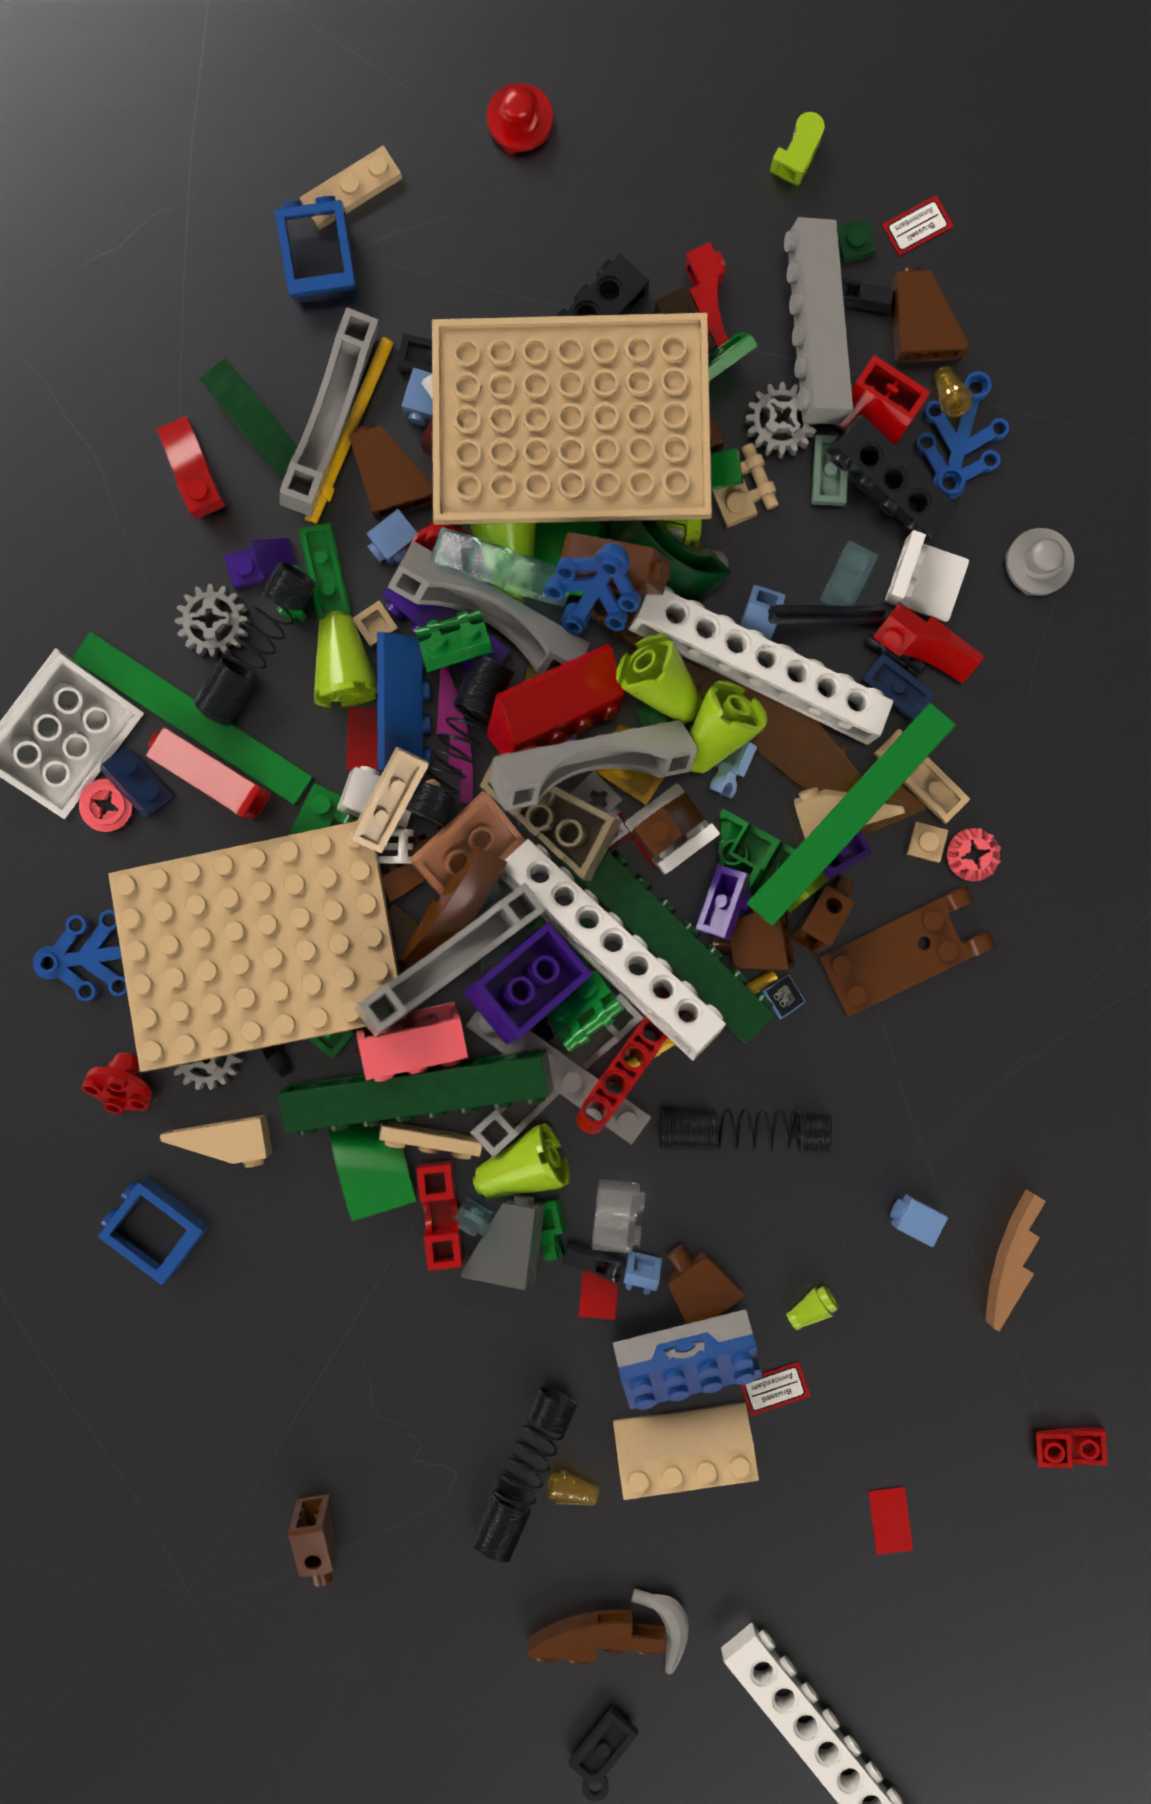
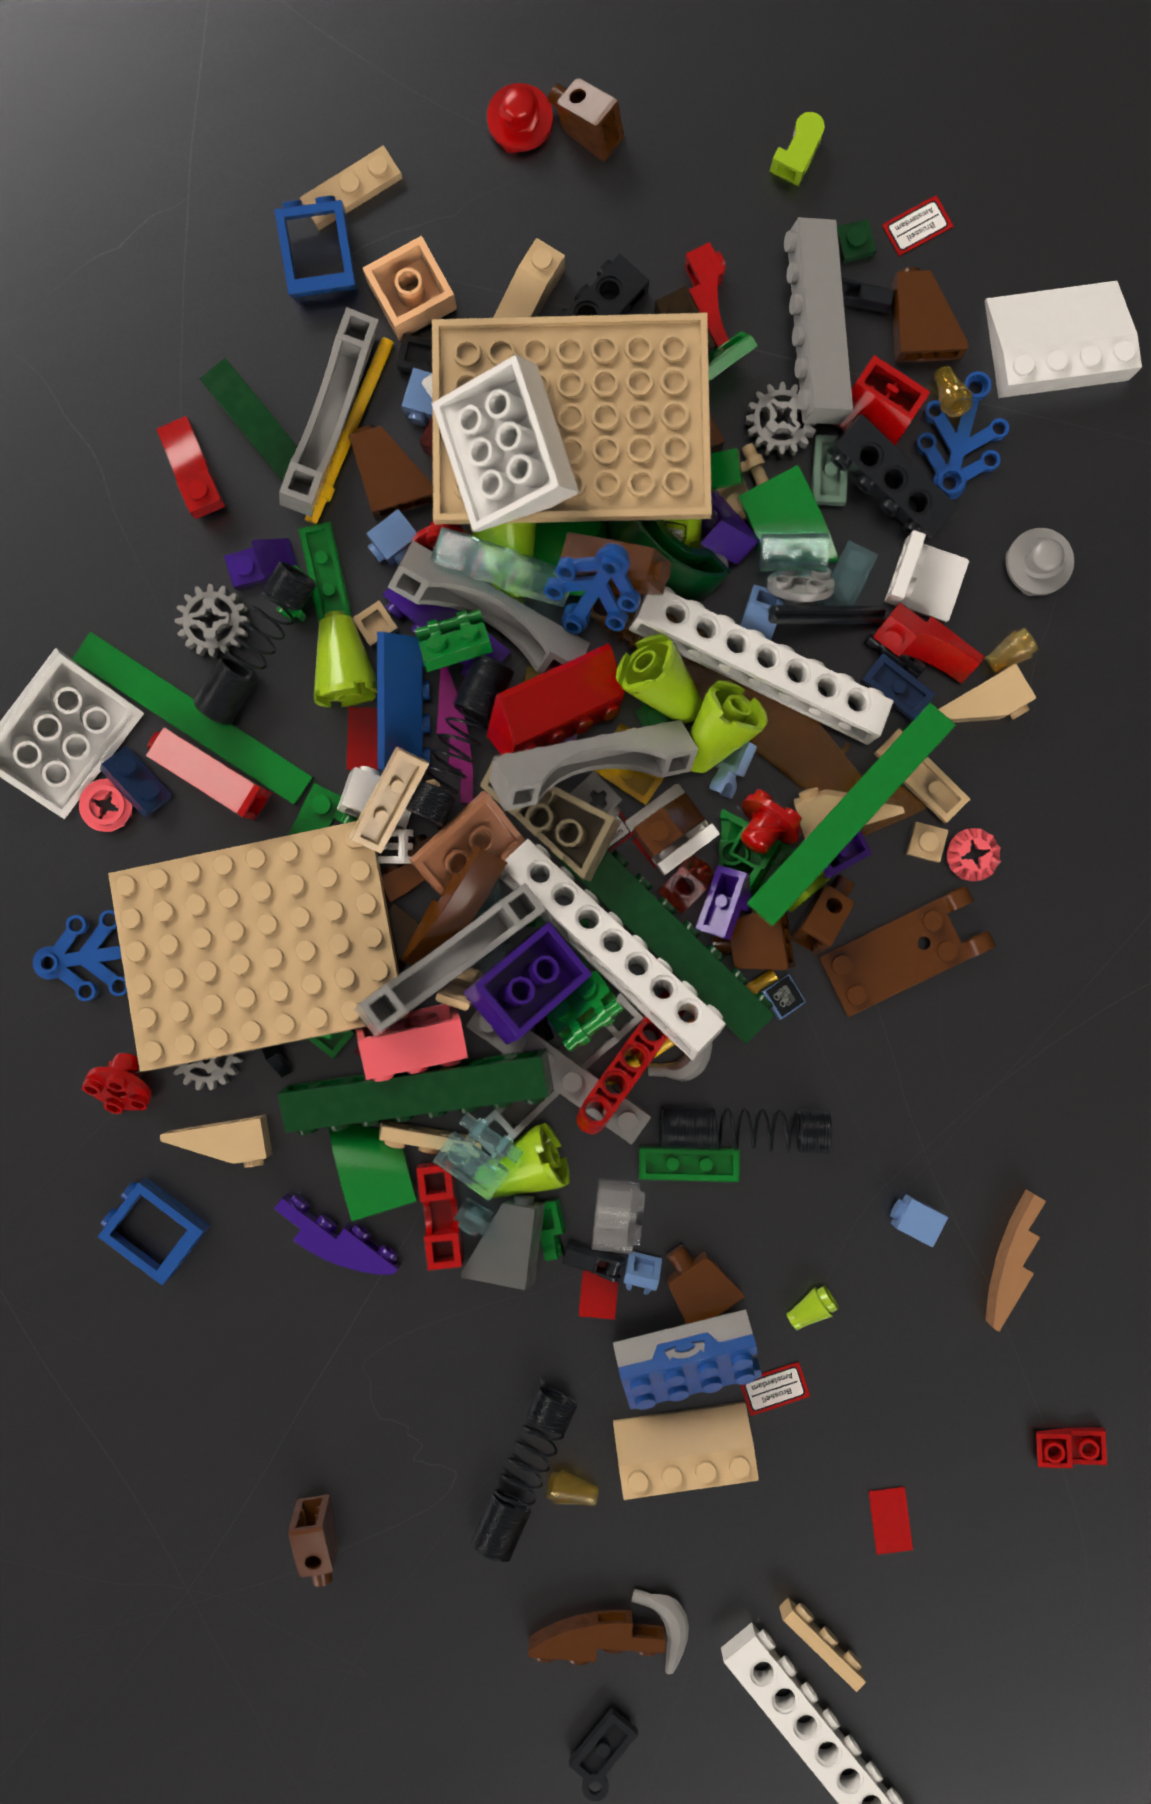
none -> dark purple slope [274,1193,401,1275]
none -> light nougat brick [363,236,457,341]
none -> white slope [432,355,579,532]
none -> clear light blue plate [433,1112,523,1201]
none -> tan slope [435,967,483,1011]
none -> tan slope [493,238,565,318]
none -> reddish brown torso [548,78,625,162]
none -> green tile [638,1145,740,1182]
none -> light grey piece [648,1042,712,1082]
none -> clear red brick [658,854,714,914]
none -> dark purple slope [701,491,760,564]
none -> green slope [737,465,839,564]
none -> red plate [741,789,802,854]
none -> clear light blue plate [759,533,831,571]
none -> light grey plate [767,563,835,605]
none -> tan plate [779,1597,866,1692]
none -> tan slope [938,664,1036,723]
none -> white slope [985,281,1142,398]
none -> clear yellow cone [985,628,1039,673]

